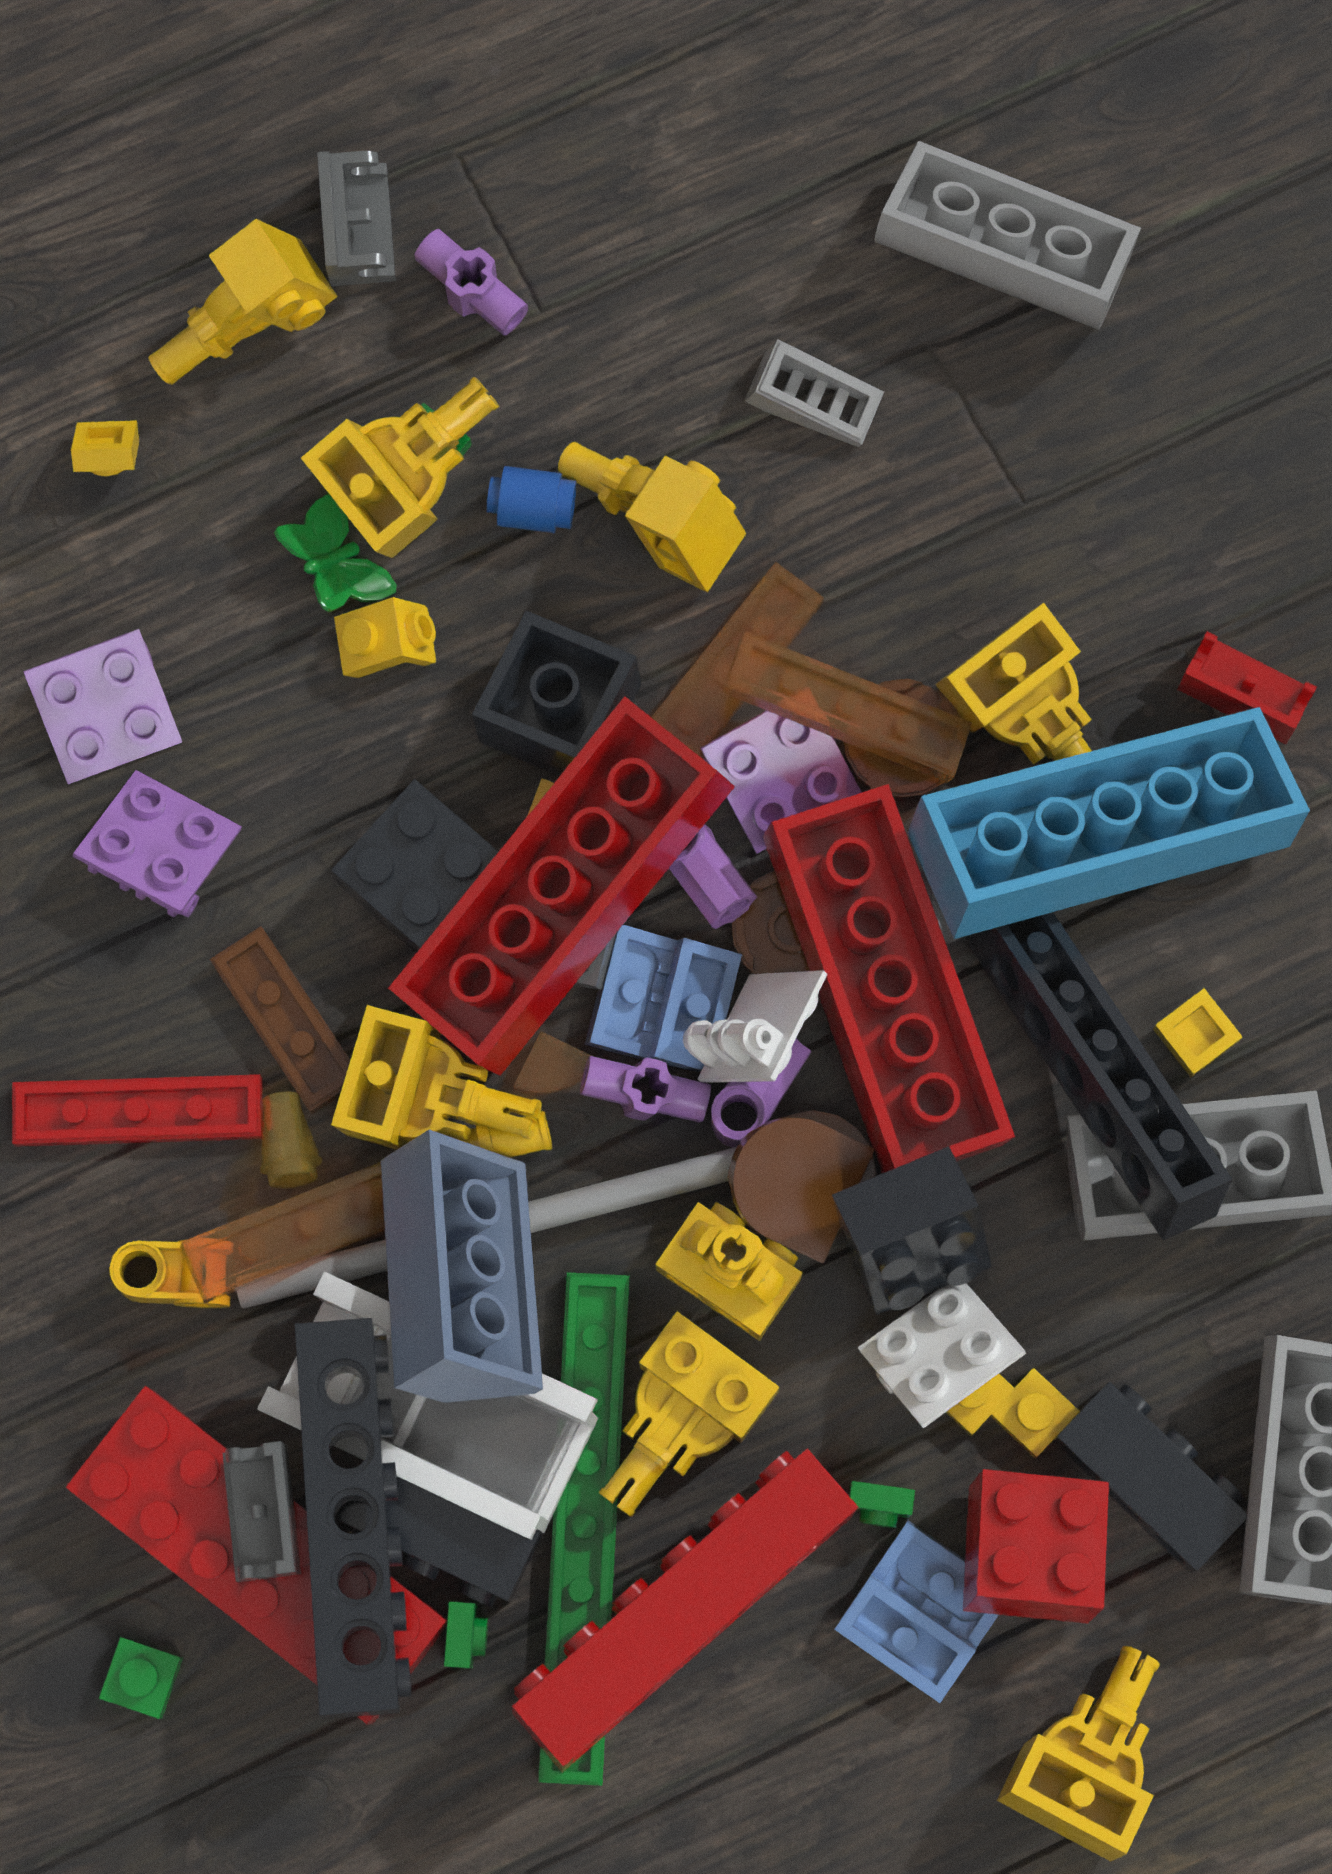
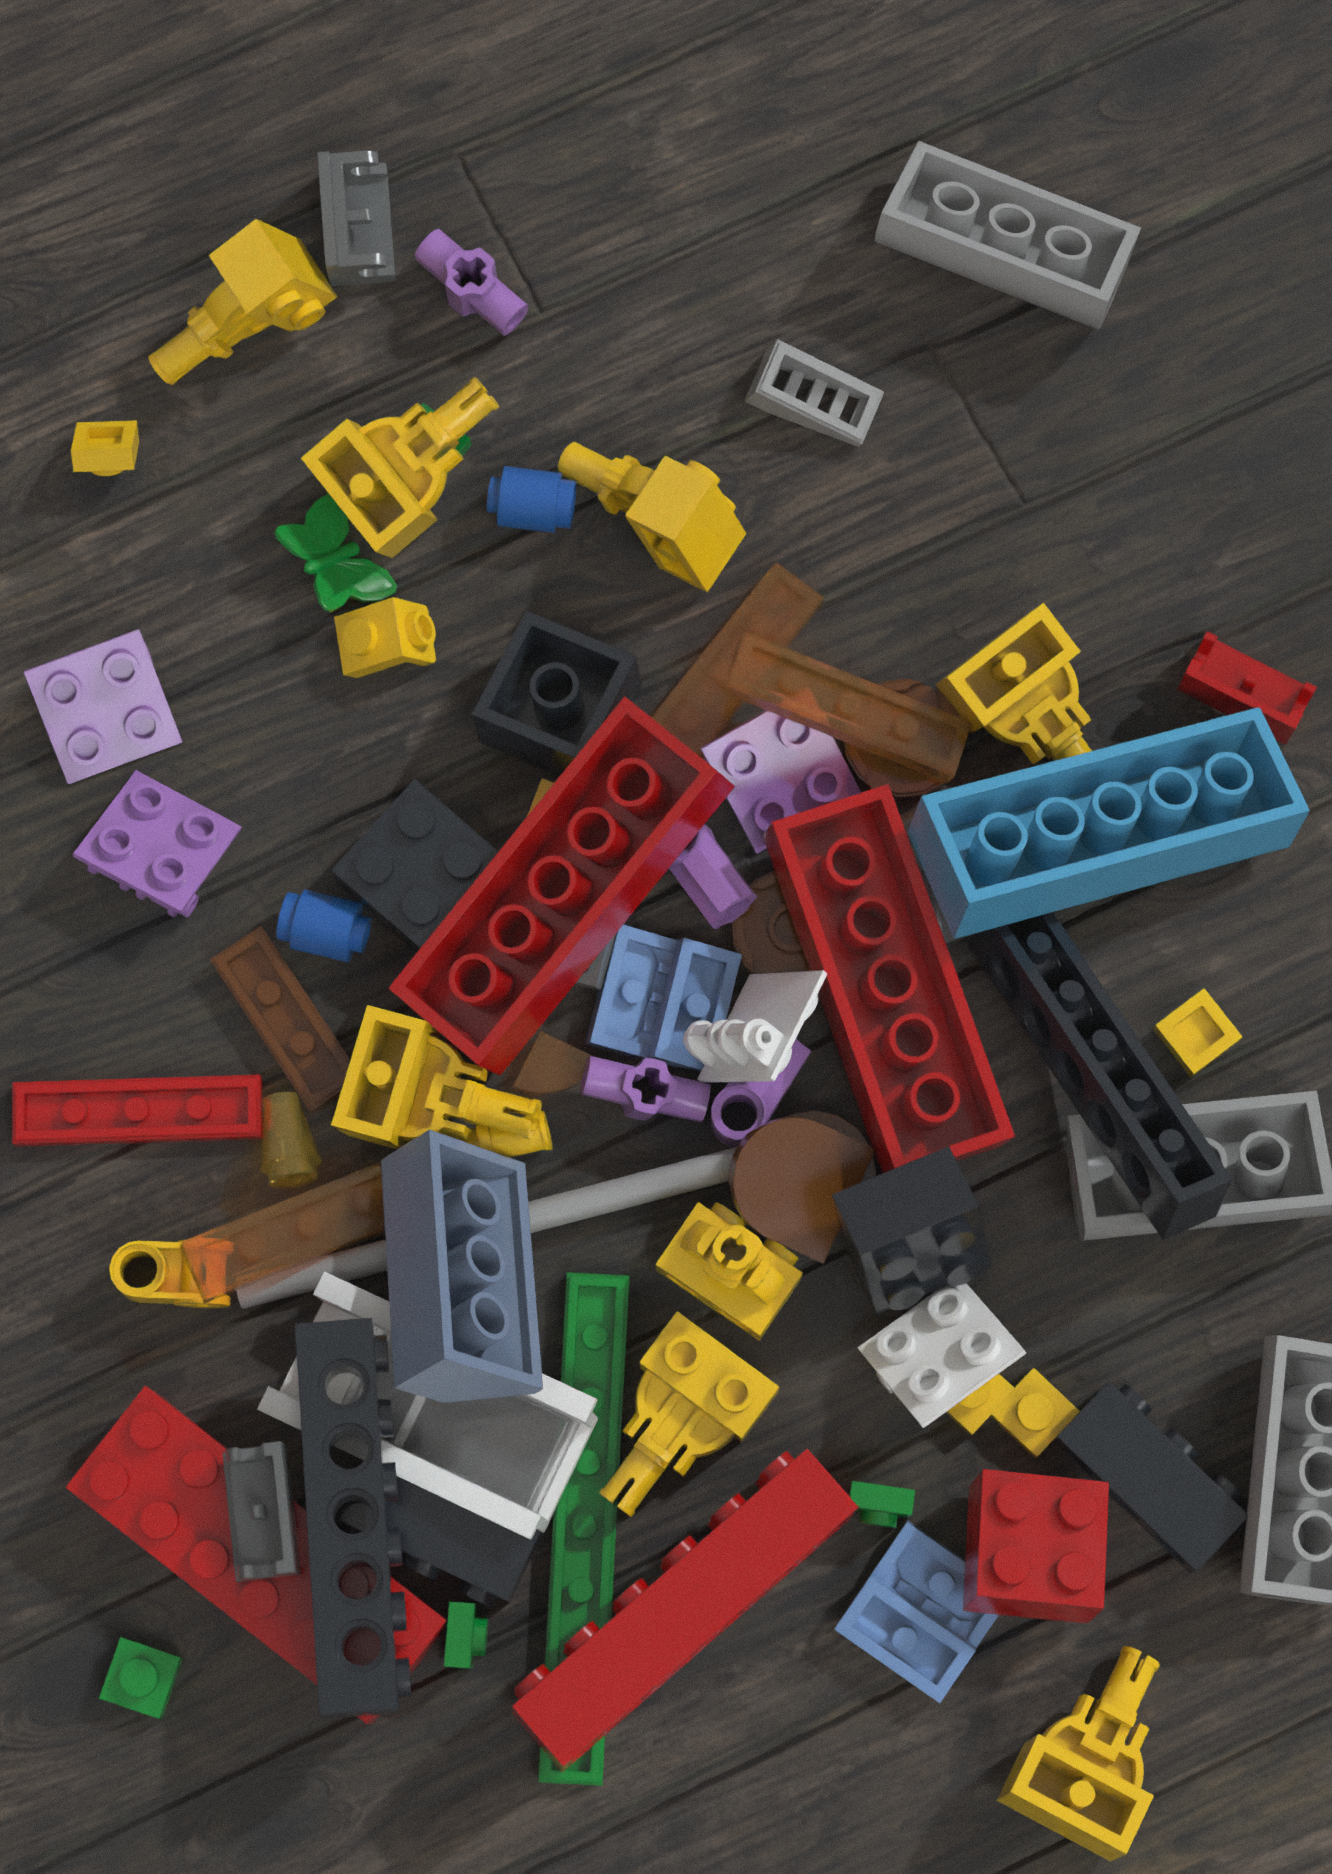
none -> blue brick [276,889,372,963]

